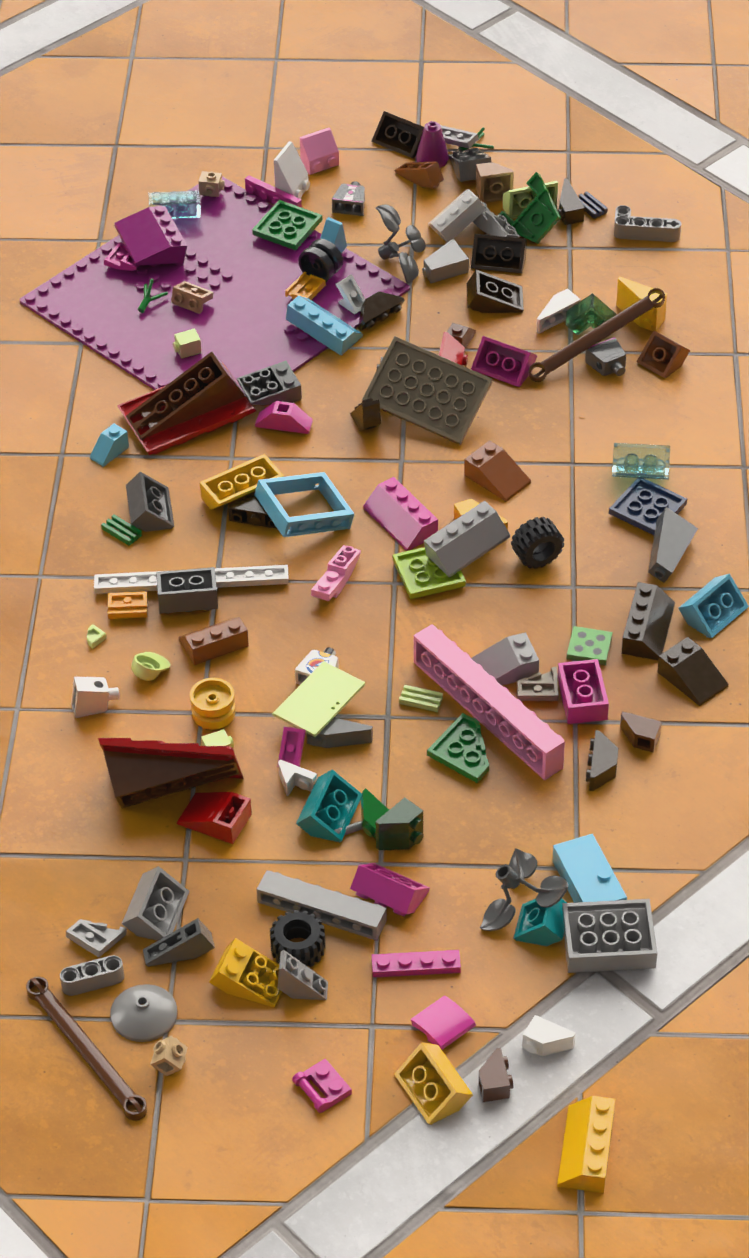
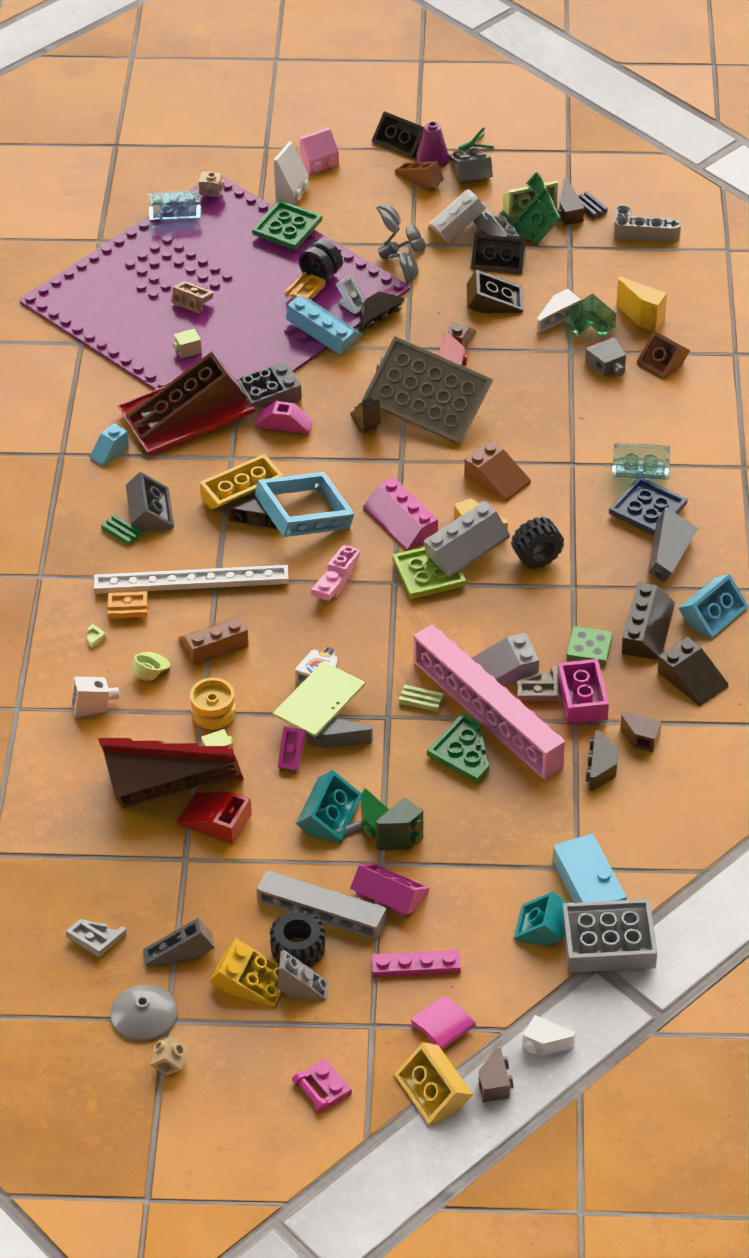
reddish brown piece [26,976,147,1121] -> none
light grey beam [60,955,124,996] -> none
dark pink slope [104,242,140,271] -> none
magenta slope [114,206,187,266] -> none
light grey slope [122,866,189,941] -> none
green plant [138,279,168,313] -> none
dark grey slope [156,567,218,614] -> none
dark pink plate [245,175,302,208] -> none
white slope [278,760,317,796] -> none
medium azure slope [320,217,347,253] -> none
dark grey torso [332,181,365,216] -> none
light grey slope [422,239,469,283] -> none
light grey plate [441,125,479,148] -> none
dark pink slope [471,336,537,387] -> none
medium nougat slope [476,162,514,203] -> none
dark grey plant [480,848,569,931] -> none
reddish brown piece [529,288,665,382] -> none
yellow slope [557,1096,615,1193] -> none

